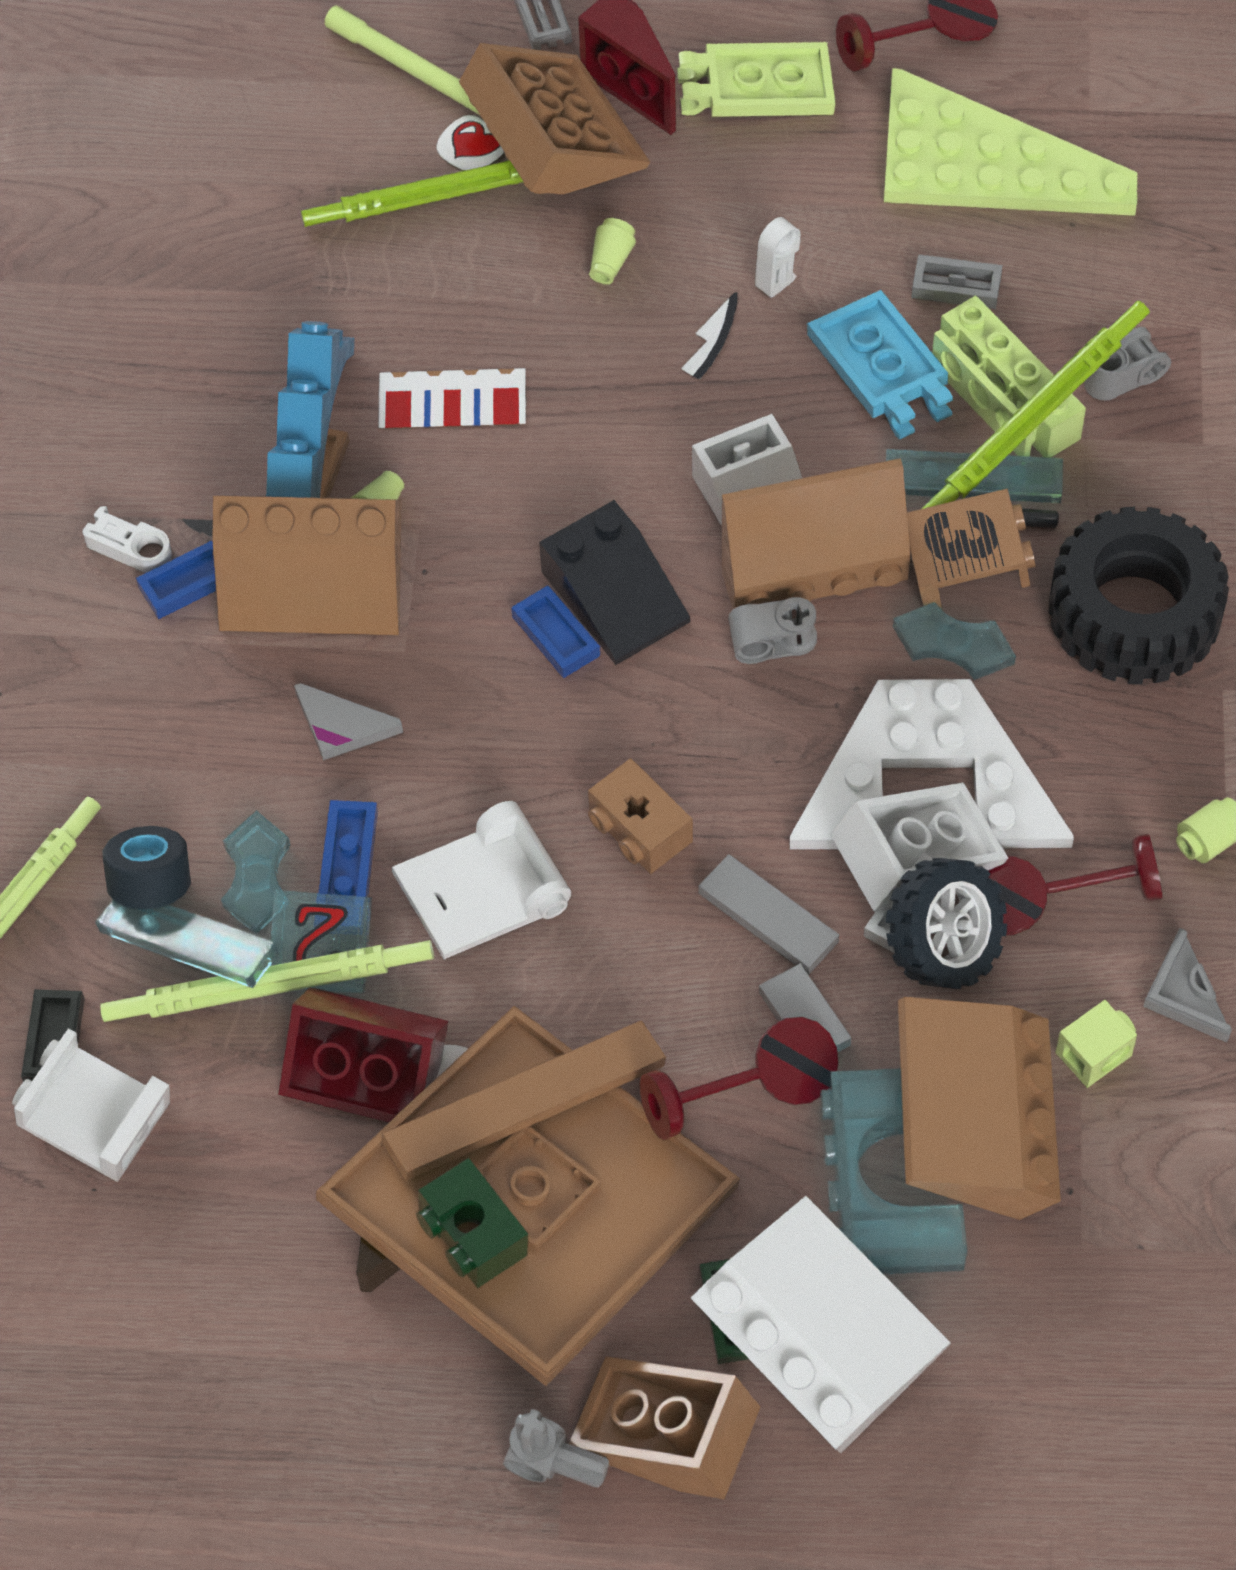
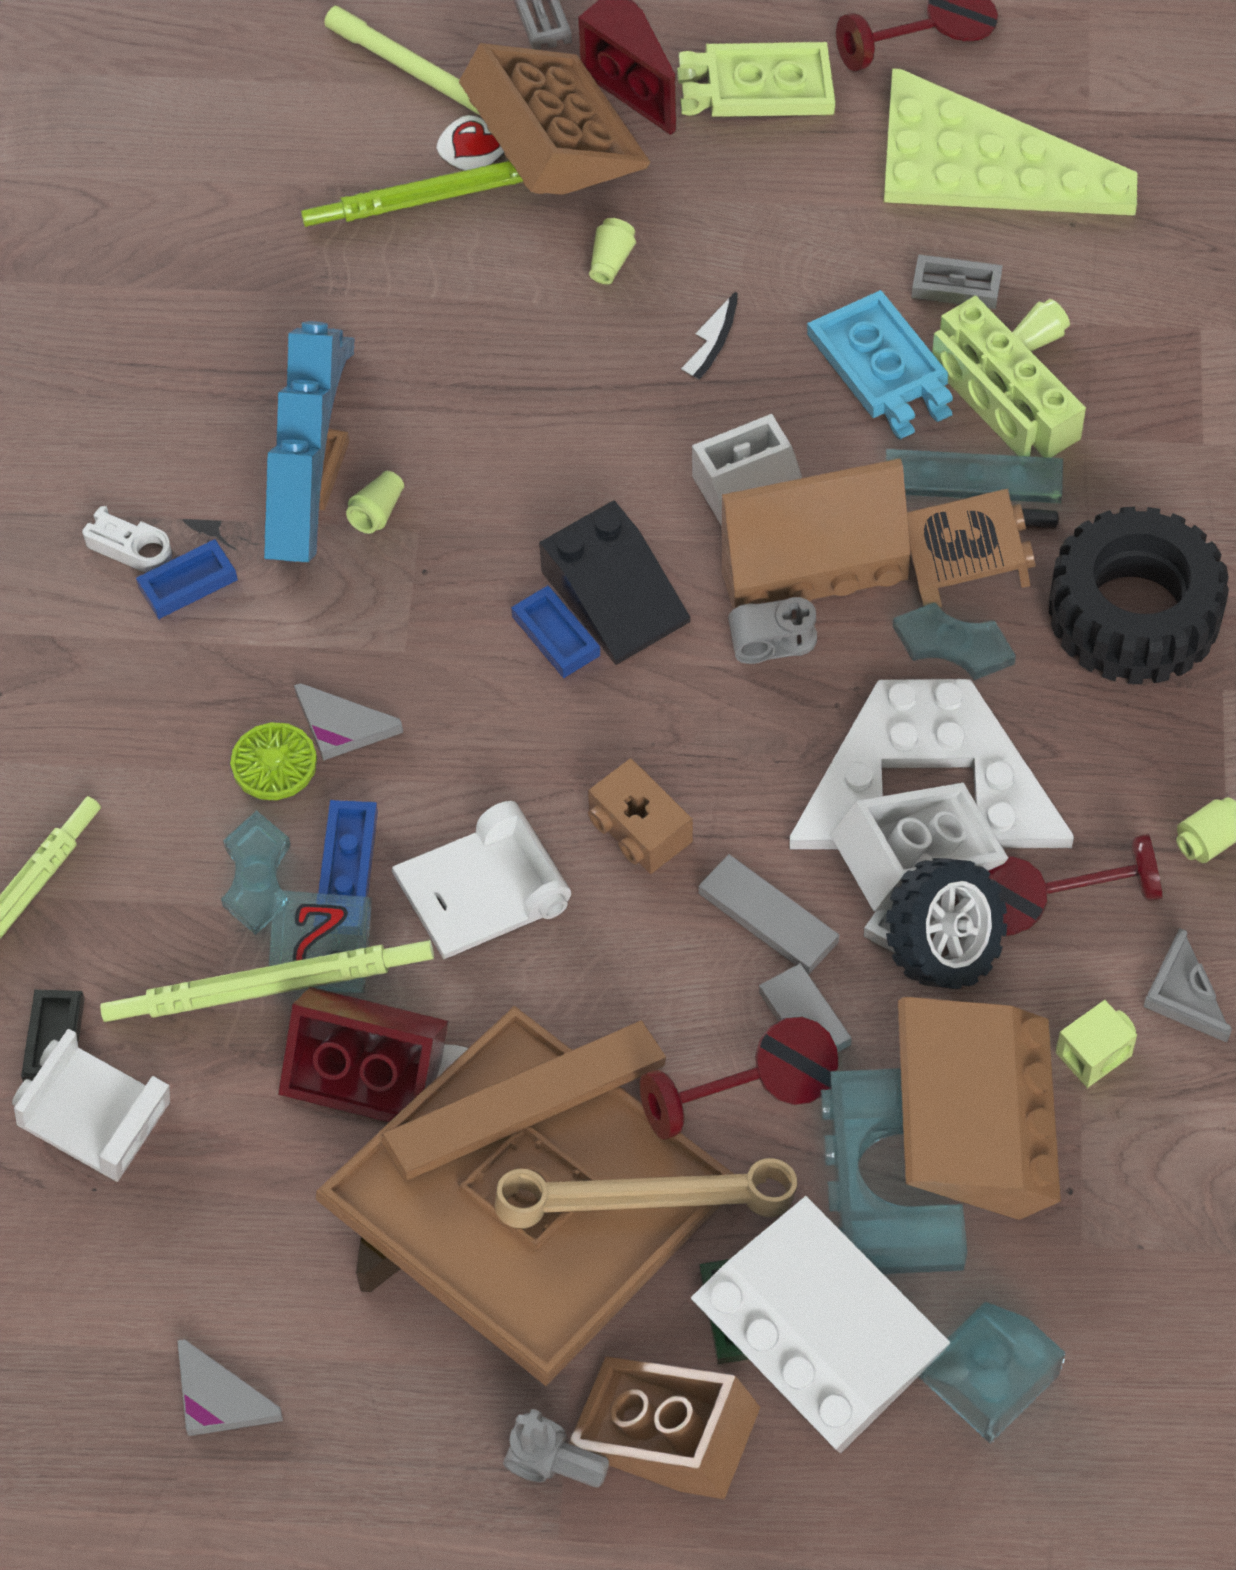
clear light blue tile [95,900,279,988] -> none
black wheel [102,826,191,910] -> none
medium nougat slope [213,495,402,635] -> none
sticker [378,368,526,428] -> none
dark green brick [416,1158,528,1288] -> none
white piece [755,217,800,298] -> none
lime axle [922,300,1150,509] -> none
light grey piece [1084,327,1171,401] -> none
none -> light grey tile [177,1340,283,1436]
none -> lime wheel [230,722,317,800]
none -> tan piece [495,1158,797,1228]
none -> clear light blue slope [918,1302,1066,1443]
none -> yellowish green cone [1012,299,1070,352]

